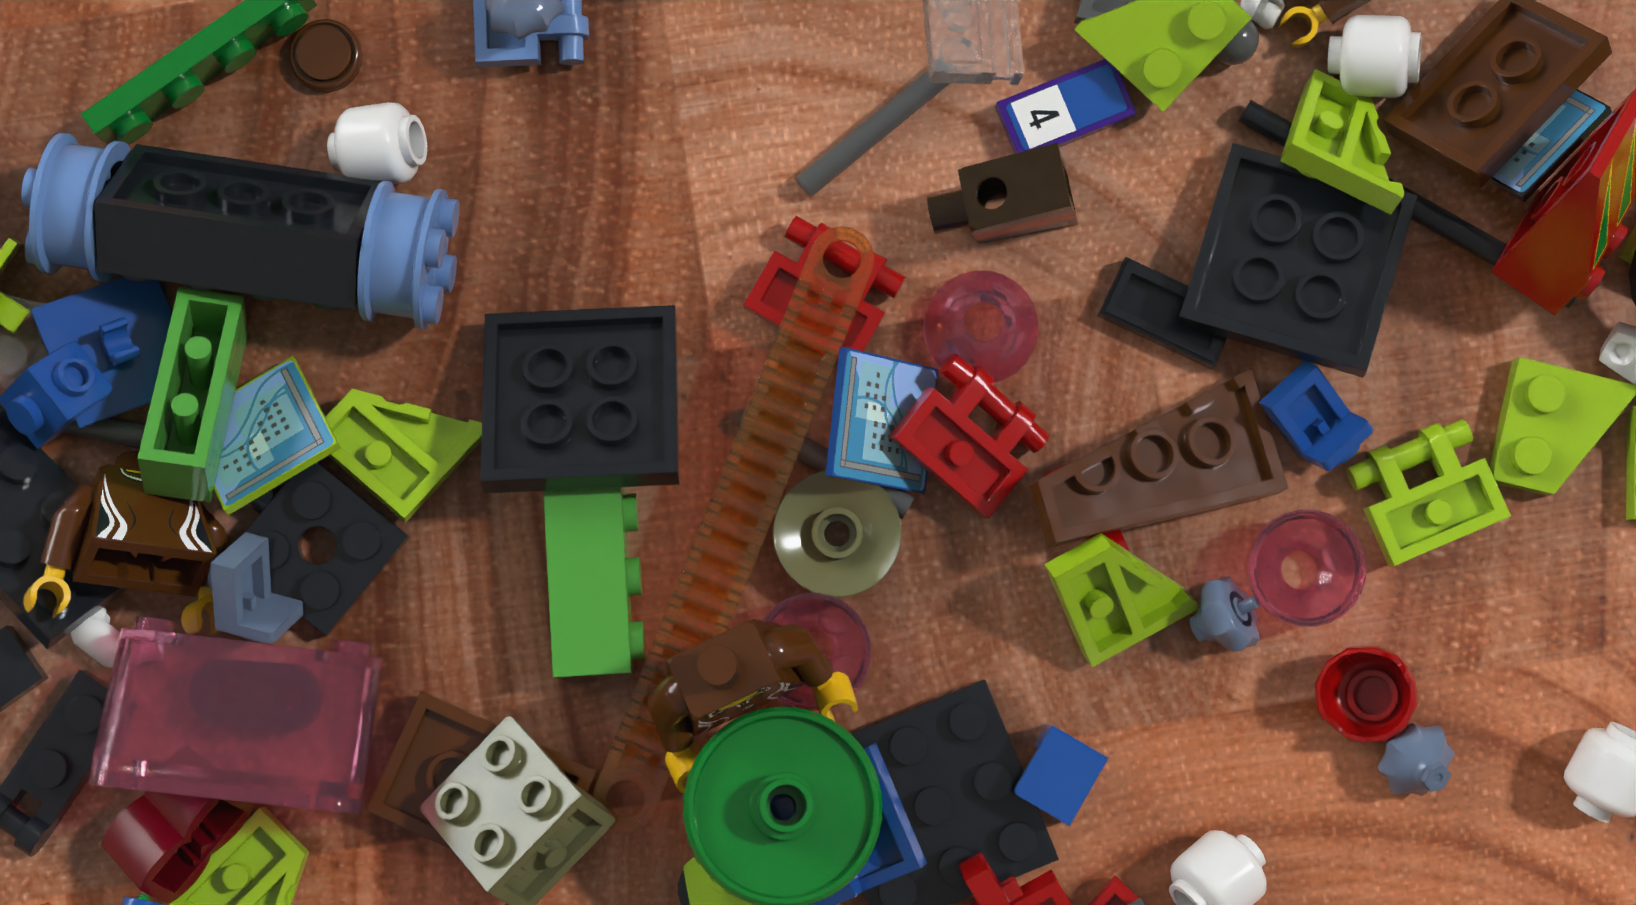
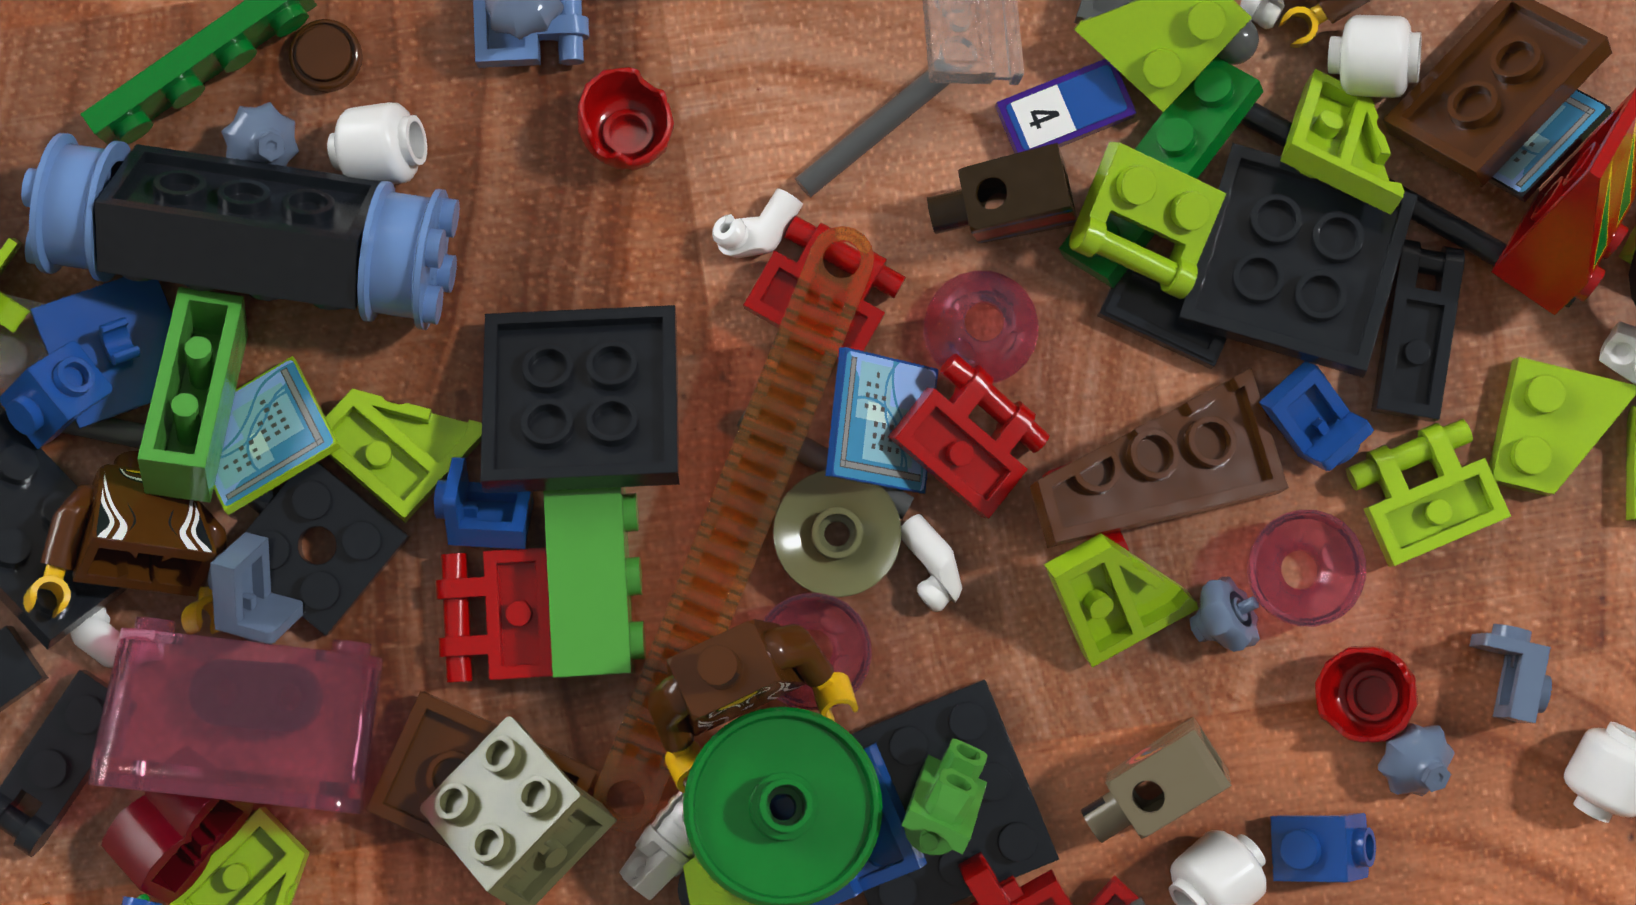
blue panel [1014,724,1108,826] -> none
none -> sand blue piece [221,102,299,166]
none -> blue bracket [434,457,534,549]
none -> red plate [436,547,553,683]
none -> red hair [577,67,674,171]
none -> white hinge [619,780,695,900]
none -> white arm [712,188,803,258]
none -> white arm [901,514,962,612]
none -> bright green hips [901,738,988,855]
none -> green plate [1058,57,1263,288]
none -> lime plate [1069,142,1227,299]
none -> dark tan torso [1081,717,1232,843]
none -> blue bracket [1270,813,1376,882]
none -> black plate [1371,239,1465,422]
none -> sand blue bracket [1469,624,1552,723]

